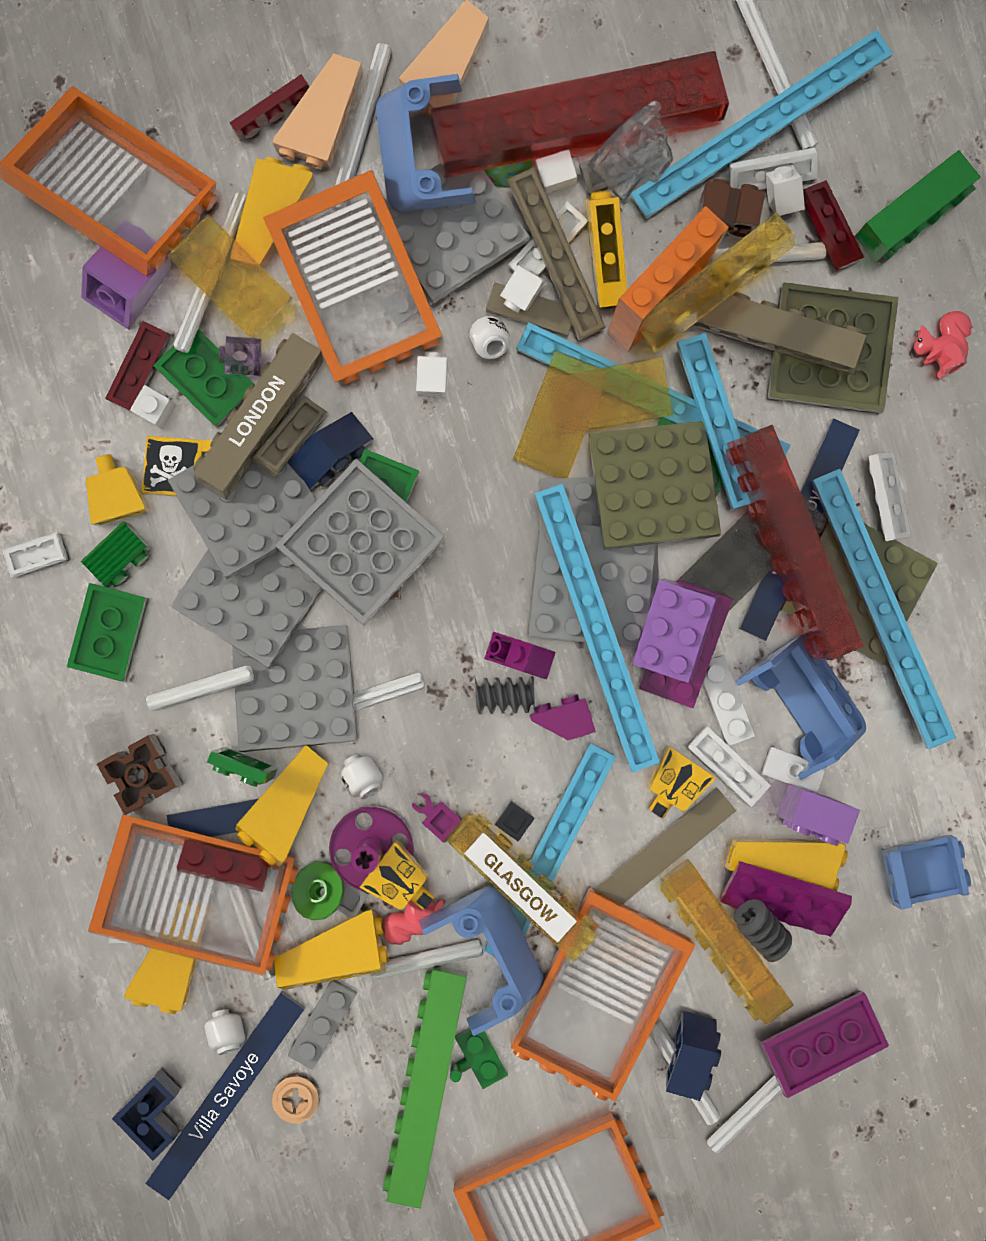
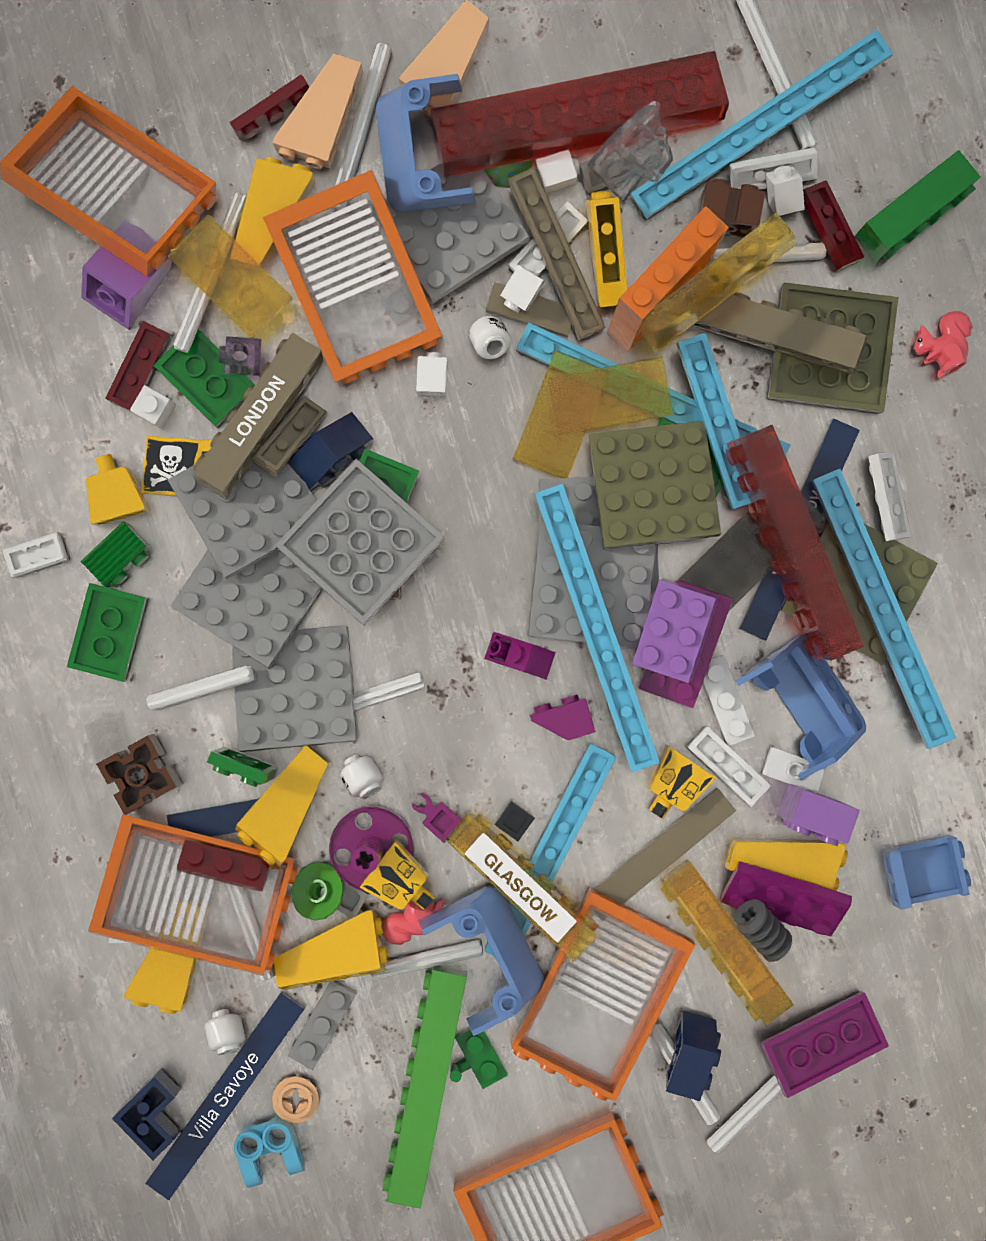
dark grey piece [475,677,535,714] -> none
none -> medium azure piece [234,1116,305,1188]

